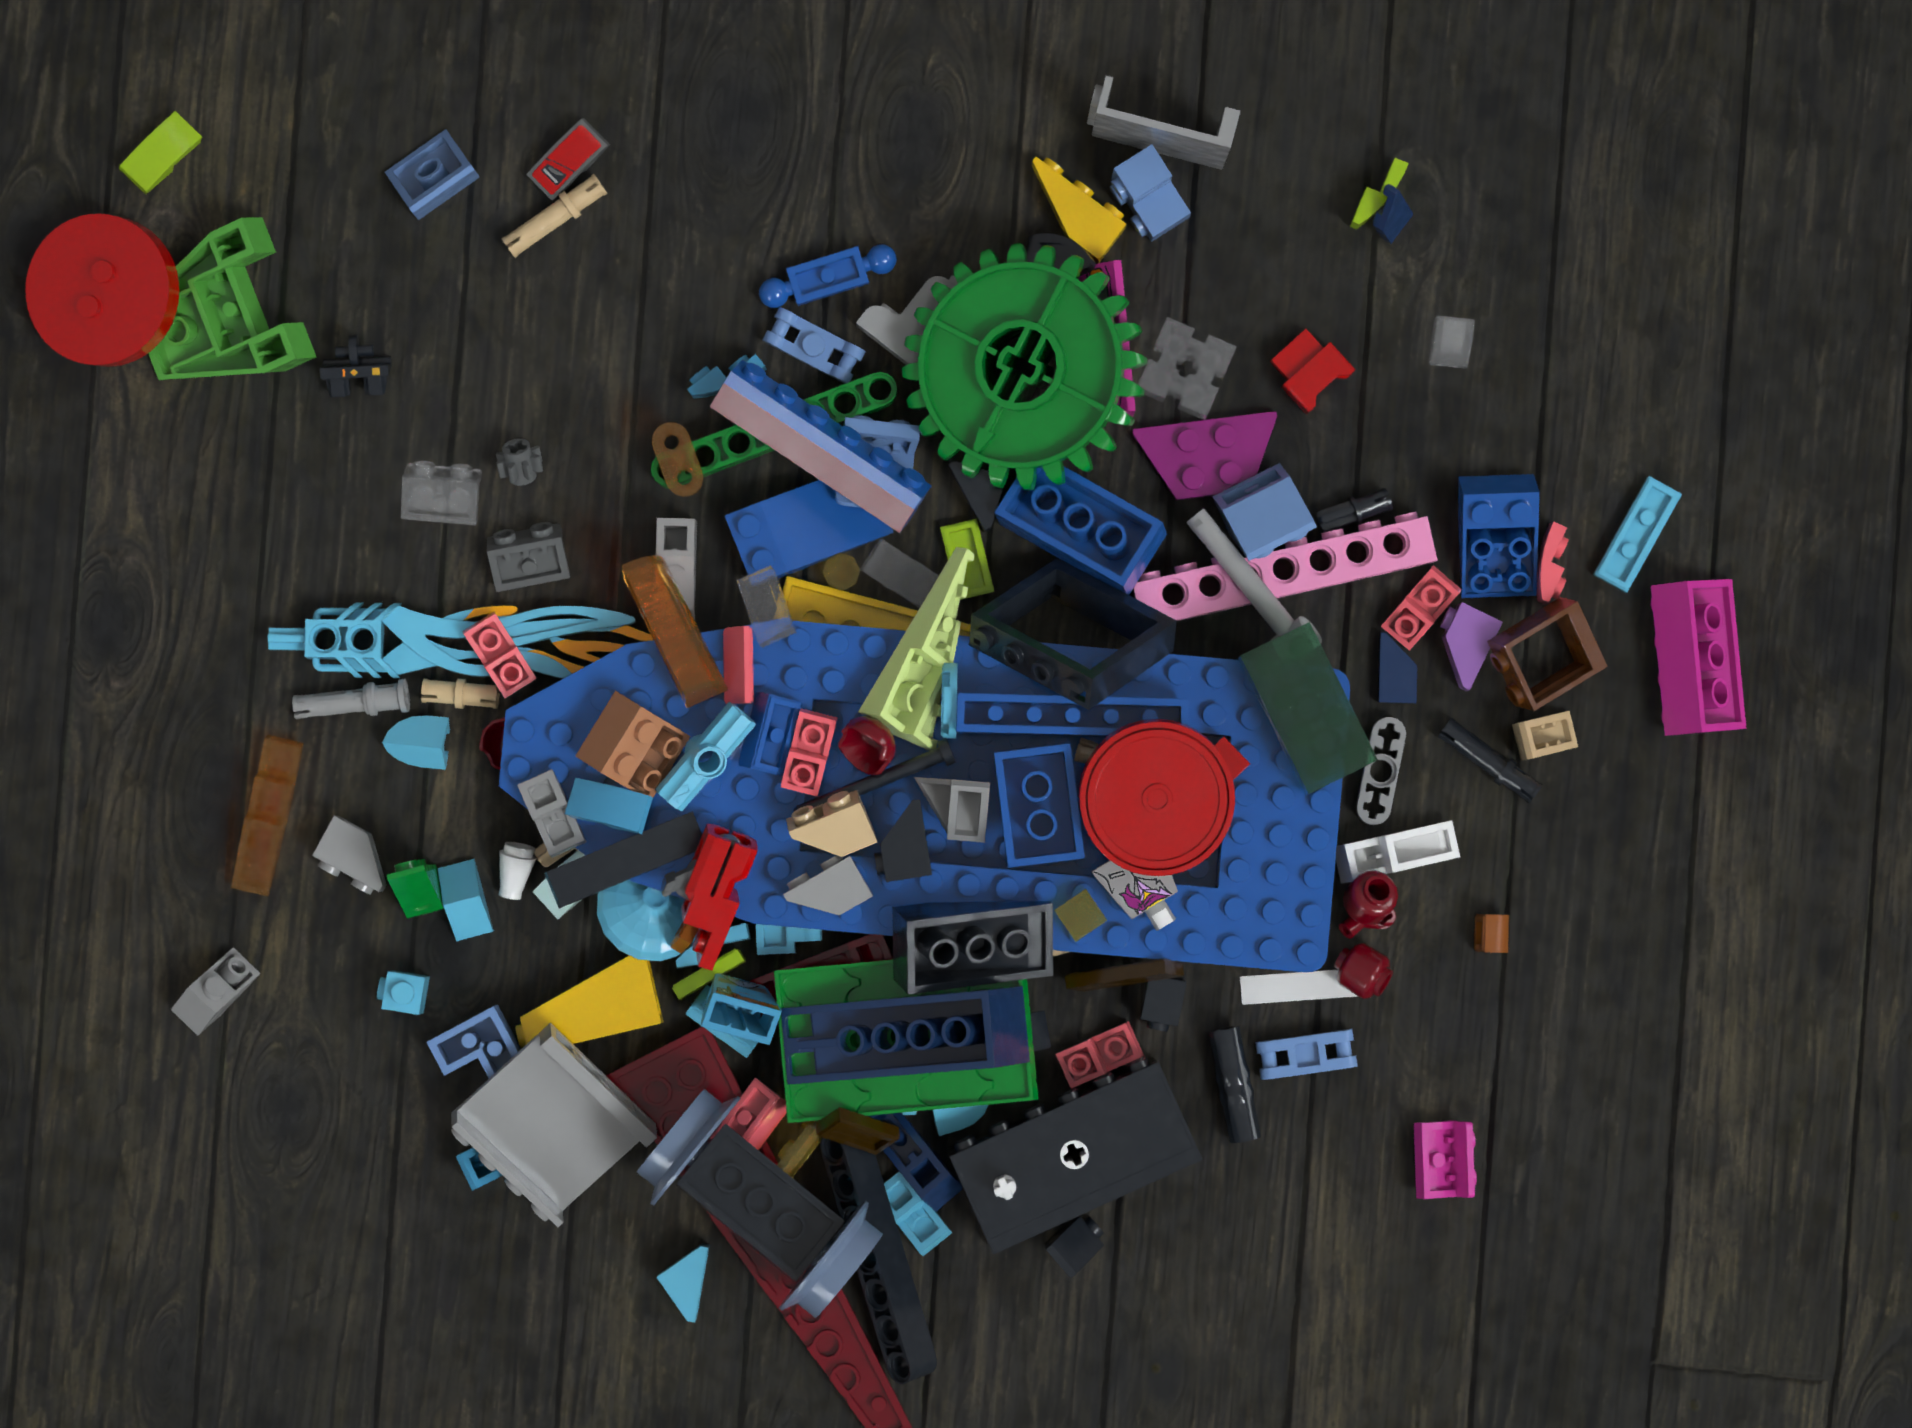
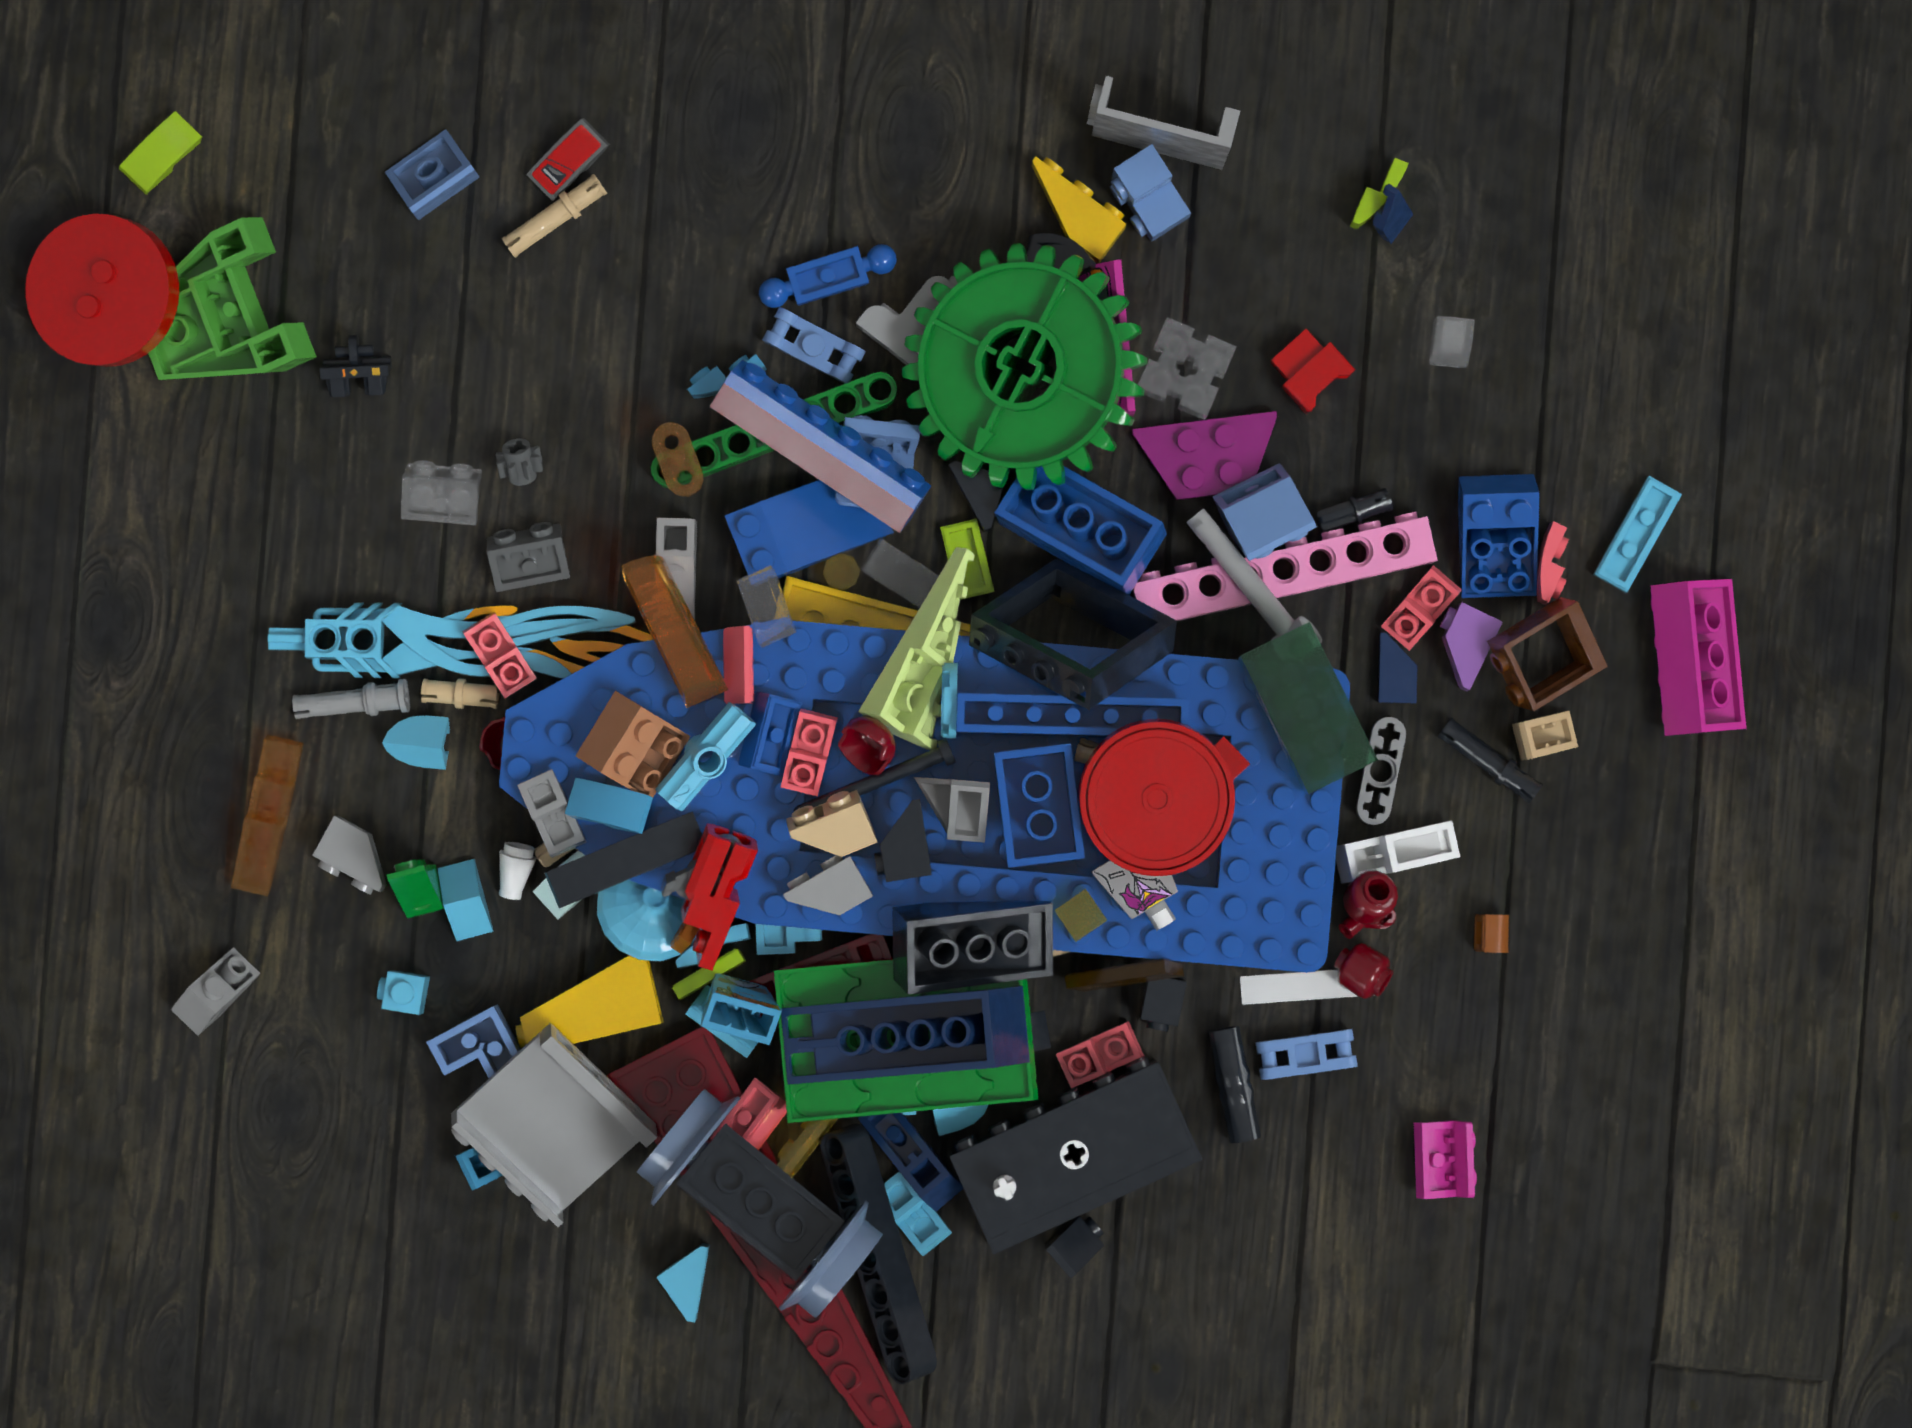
dark brown tile [816,1107,900,1155] -> none

